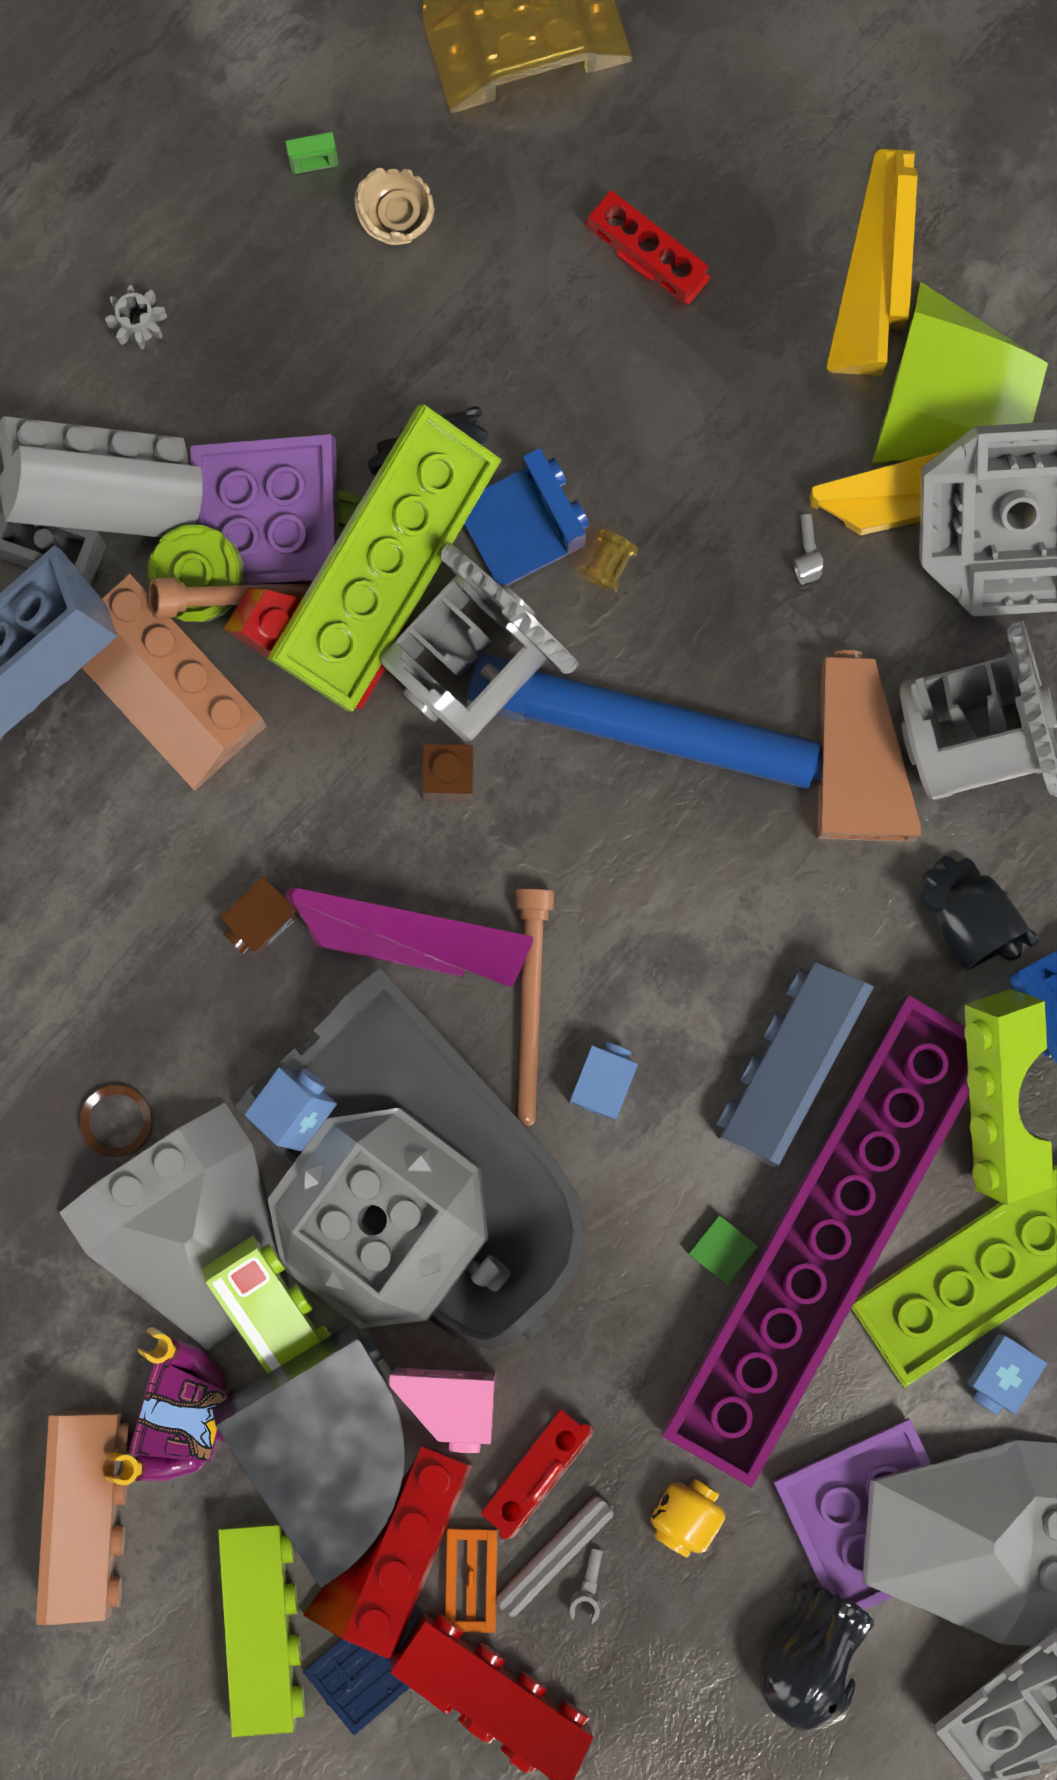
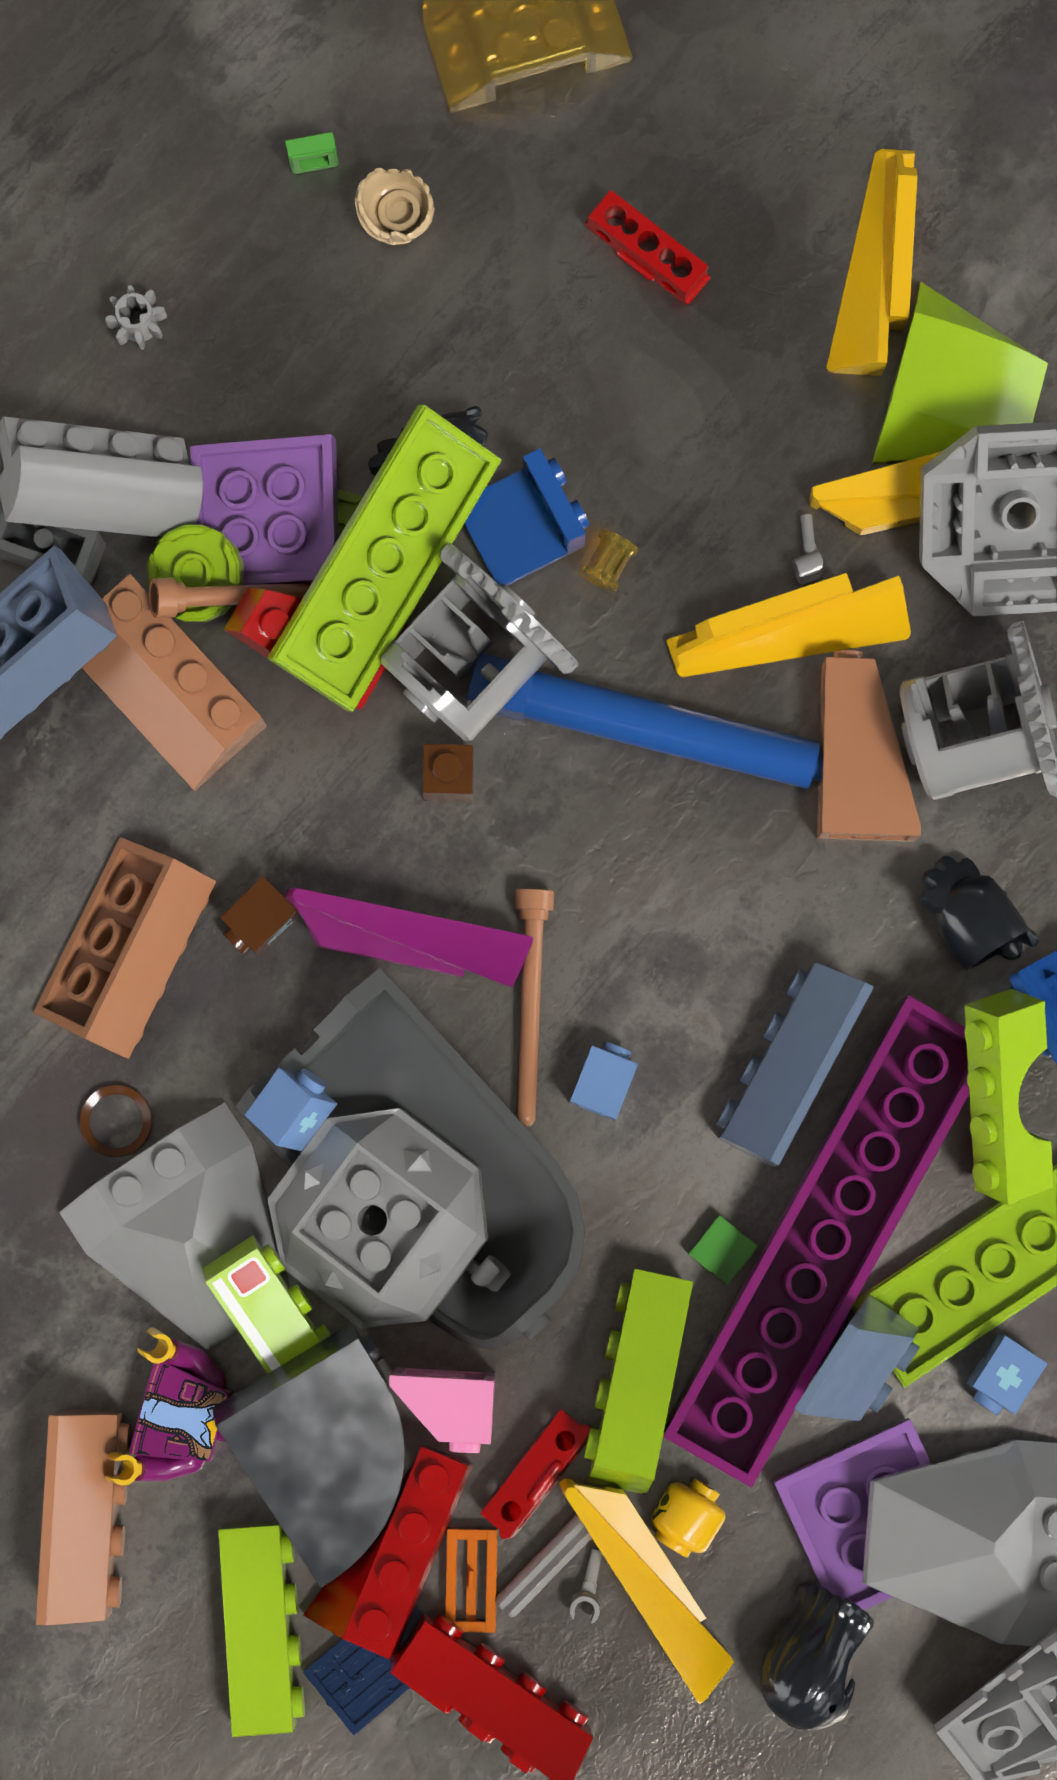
none -> nougat slope [33,837,216,1059]
none -> yellow wedge [558,1478,734,1704]
none -> lime wedge [584,1269,693,1495]
none -> yellow wedge [666,573,911,677]
none -> sand blue slope [794,1295,920,1421]

